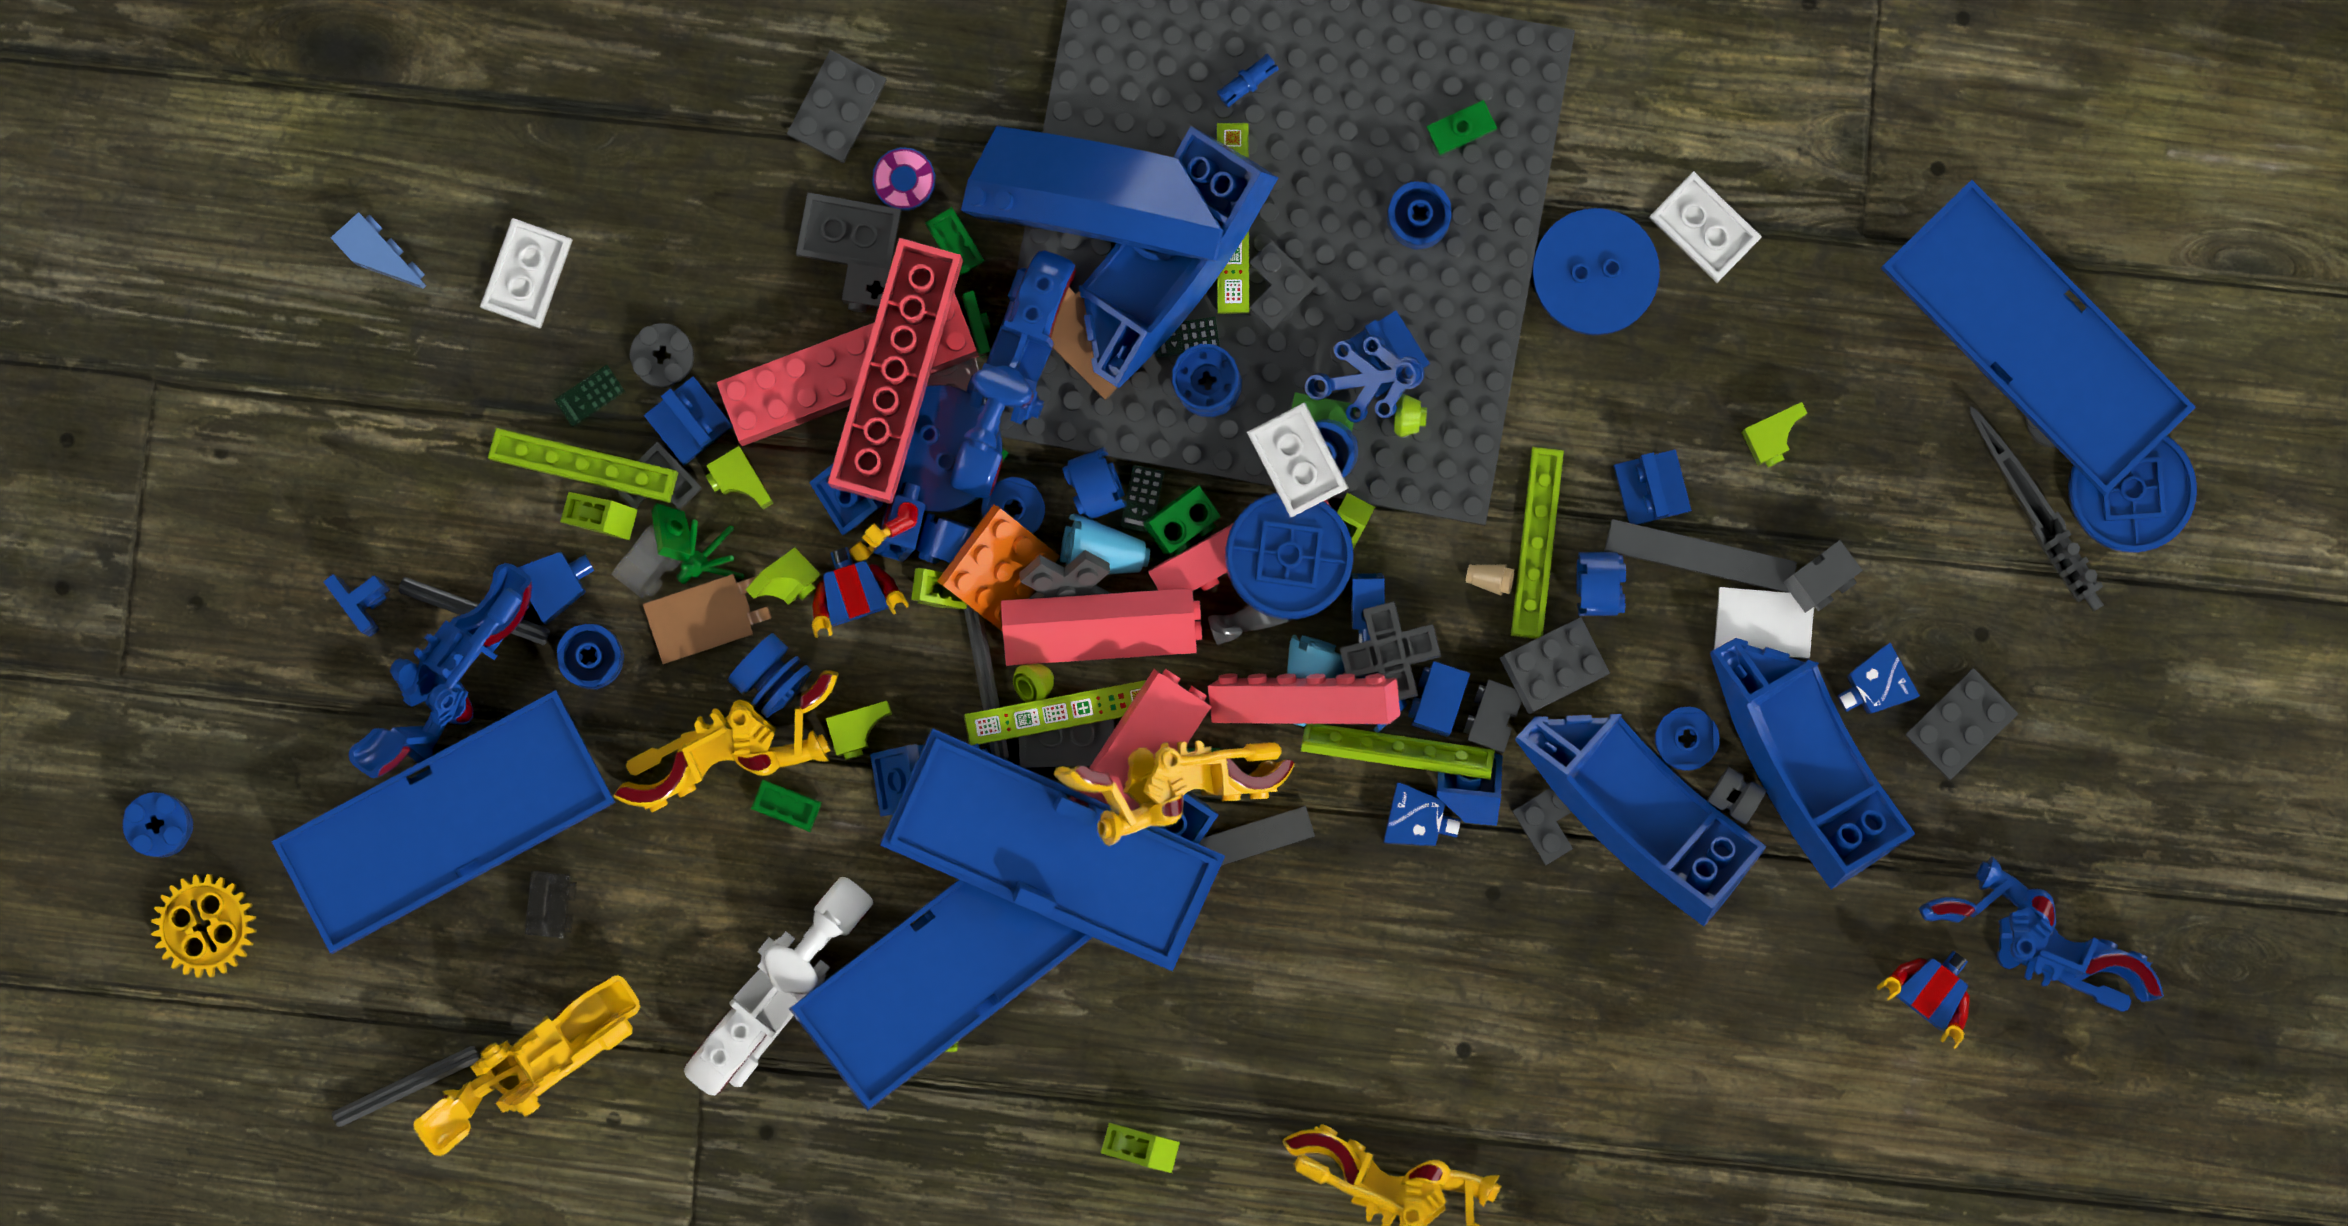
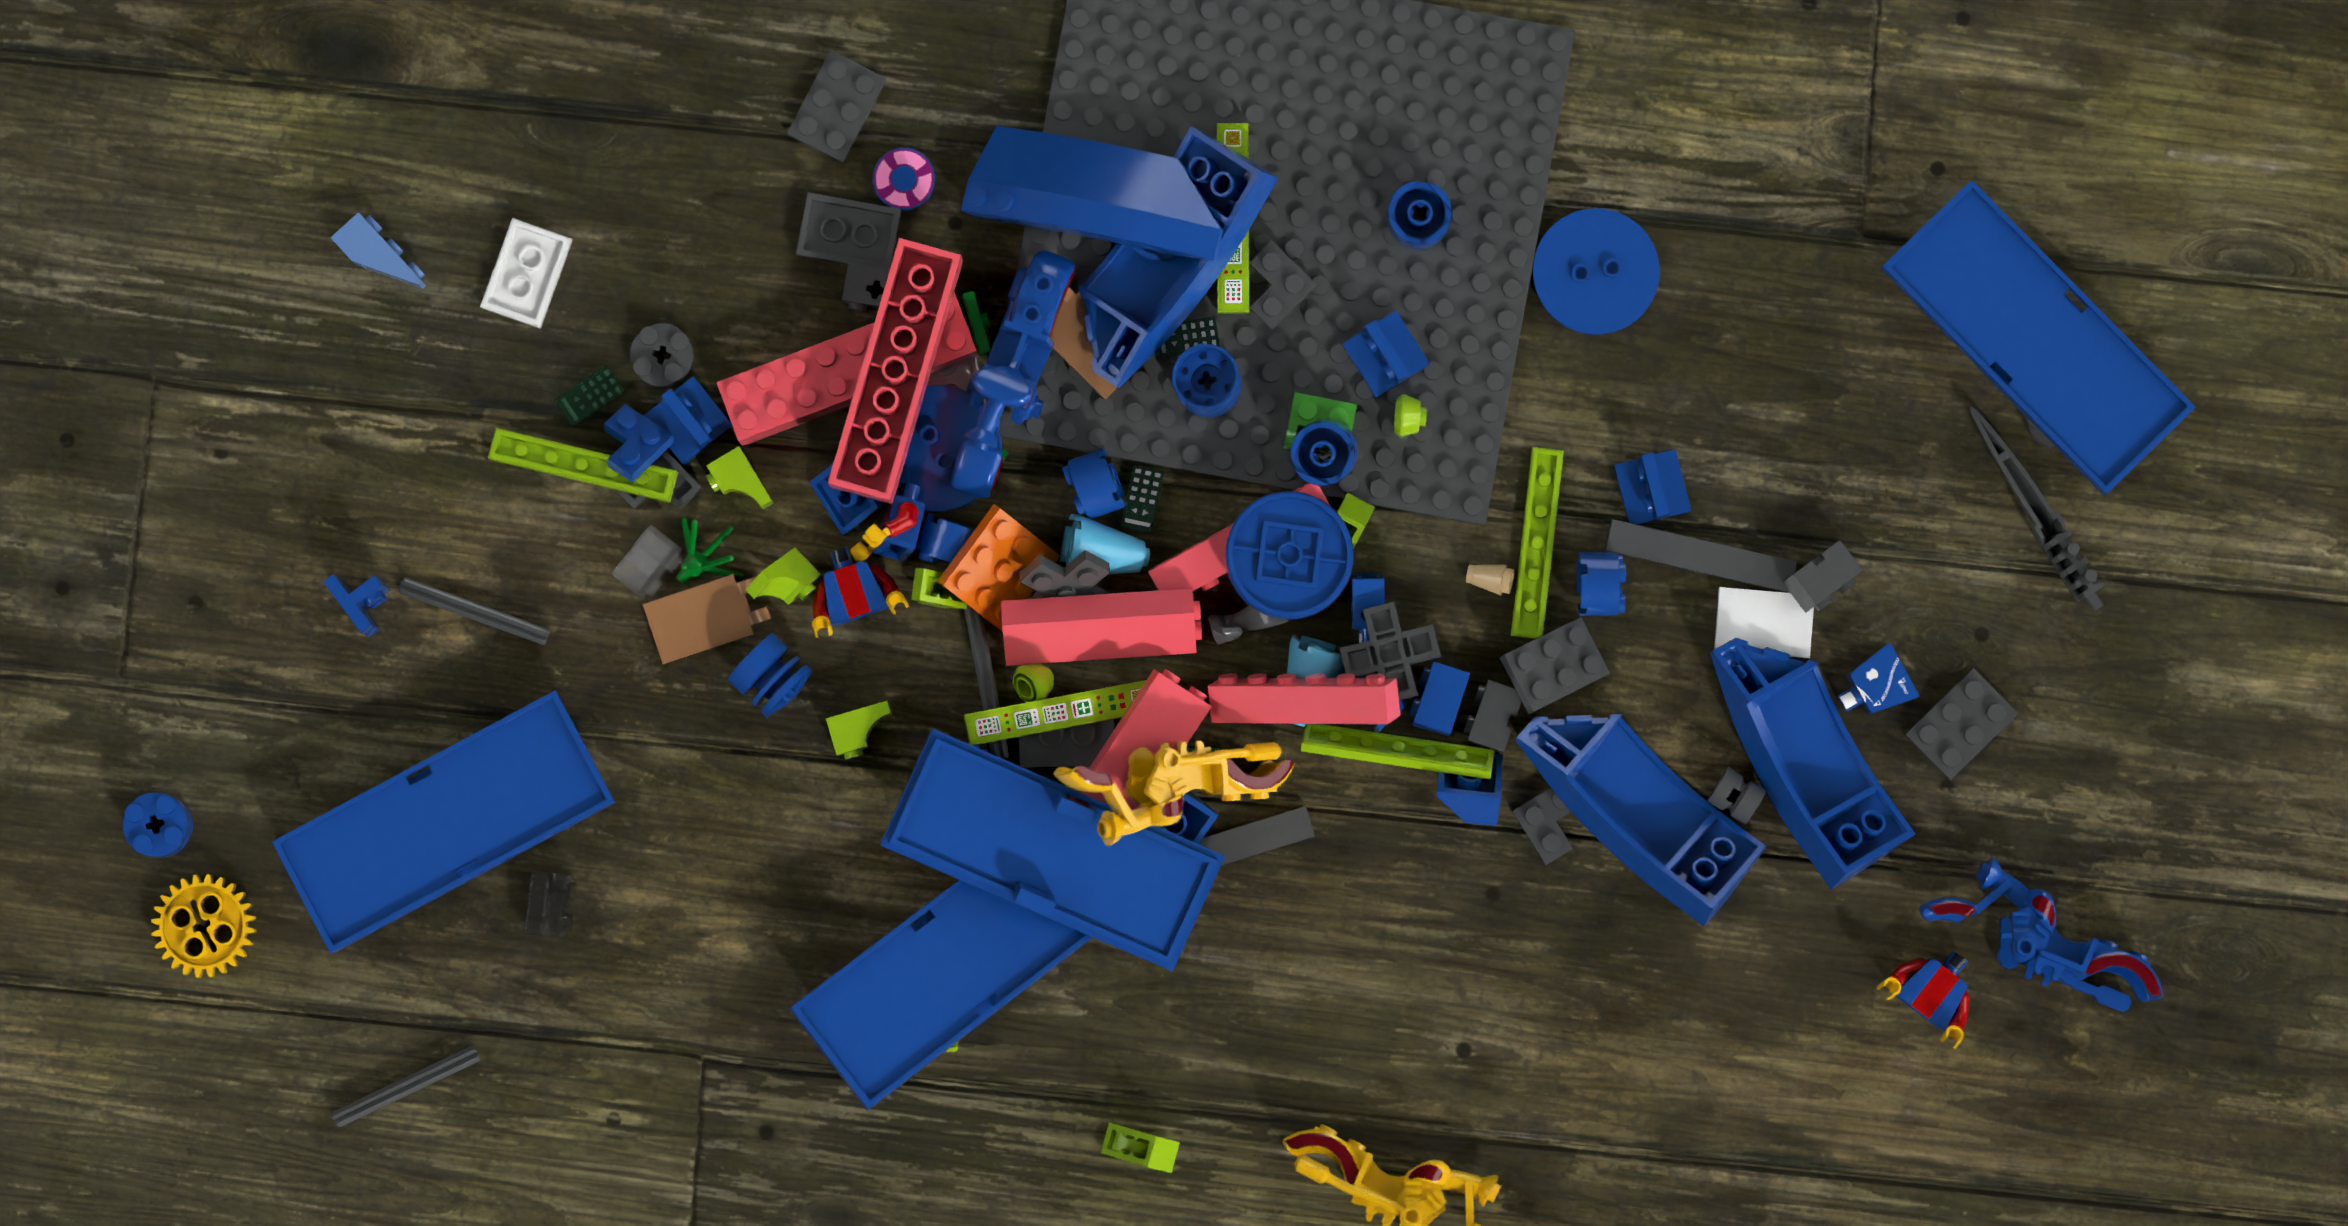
blue piece [349,563,532,778] -> none
yellow piece [413,975,640,1156] -> none
blue torso [518,552,595,624] -> none
blue brick [557,624,624,690] -> none
lime arch [560,492,638,540] -> none
yellow piece [613,670,838,813] -> none
green plate [651,503,692,563] -> none
white piece [684,877,873,1096] -> none
green plate [751,779,822,832] -> none
blue bracket [870,744,924,817] -> none
green plate [925,207,985,278] -> none
blue plate [981,477,1045,534] -> none
green brick [1142,486,1221,555] -> none
blue pin [1216,53,1279,108] -> none
white tile [1247,402,1349,517] -> none
blue plant [1305,335,1424,423] -> none
blue torso [1383,783,1461,846] -> none
green plate [1426,100,1497,156] -> none
white tile [1649,171,1762,283] -> none
blue plate [1655,707,1720,771] -> none
lime arch [1742,402,1807,468] -> none
blue plate [2068,436,2197,553] -> none
none -> blue plate [604,404,674,483]

